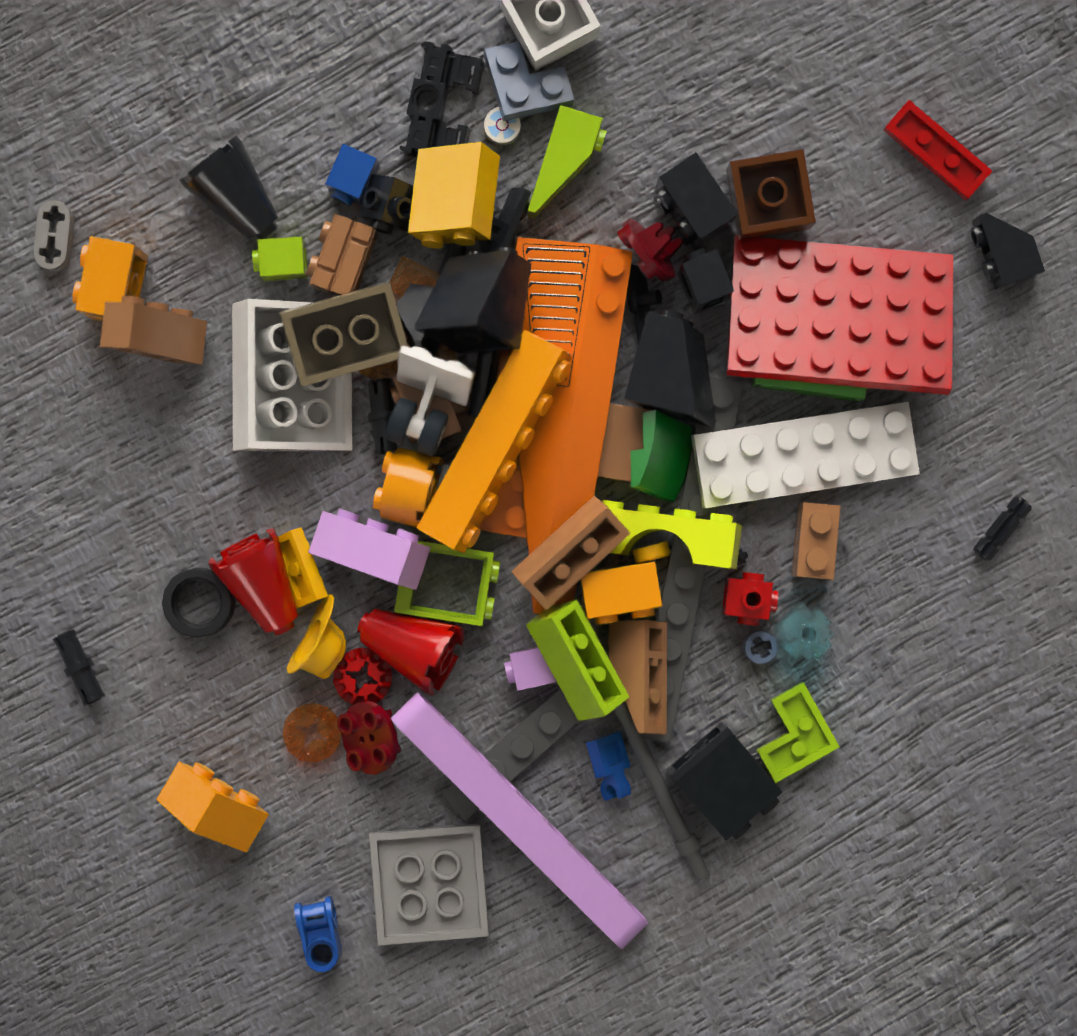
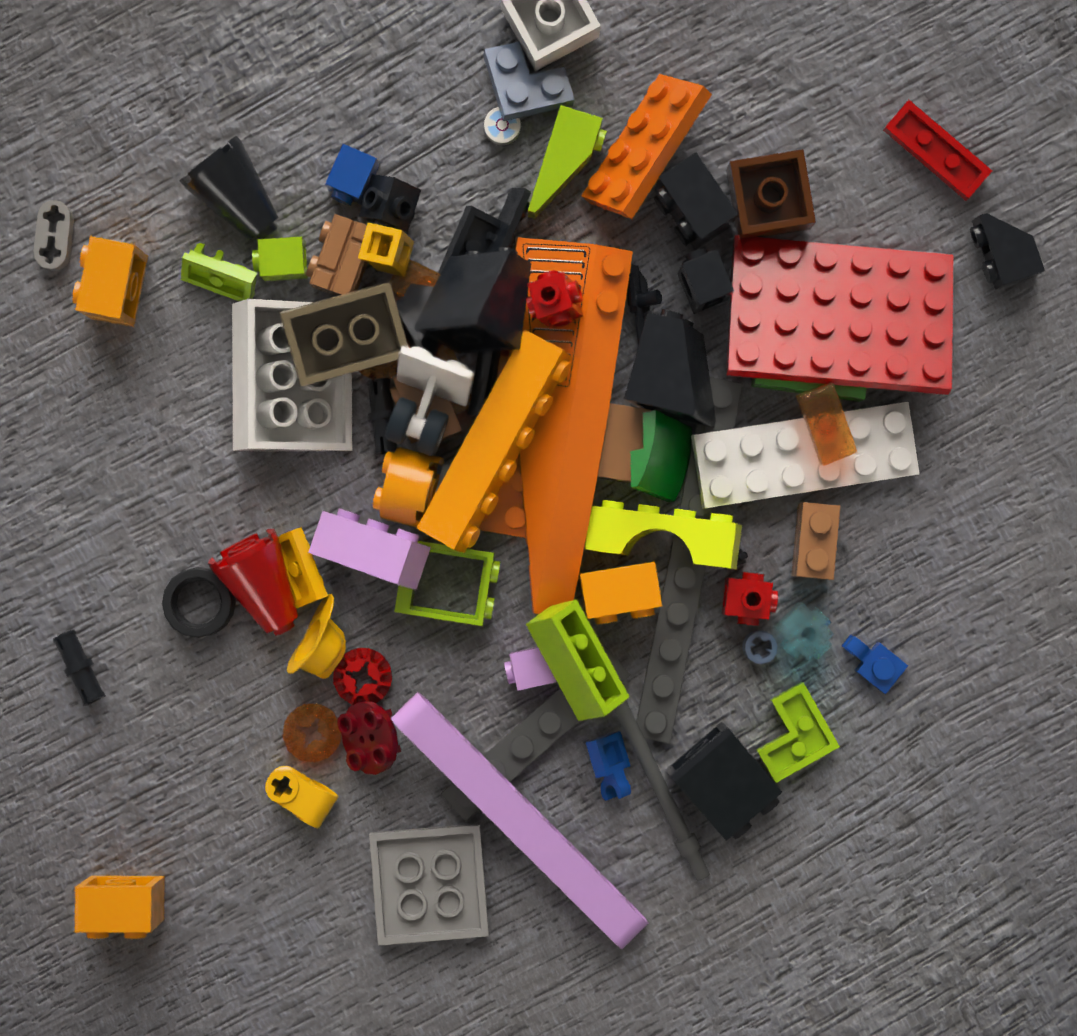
medium nougat brick [100,296,207,365] -> none
light orange brick [156,761,269,853] -> none
blue piece [294,896,342,972] -> none
red cone [357,609,464,696] -> none
black piece [400,41,485,158] -> none
yellow brick [408,142,500,249] -> none
medium nougat brick [511,496,631,610] -> none
medium nougat slope [608,620,667,734] -> none
dark red plate [617,219,684,282] -> none
yellow tile [632,541,671,564] -> none
black axle [973,496,1032,561] -> none
none -> light orange brick [75,876,165,939]
none -> lime plate [181,243,257,301]
none -> yellow piece [265,766,339,829]
none -> yellow brick [358,223,414,277]
none -> red brick [526,270,583,328]
none -> orange plate [581,74,712,219]
none -> clear orange plate [796,382,857,466]
none -> blue plate [841,634,908,694]

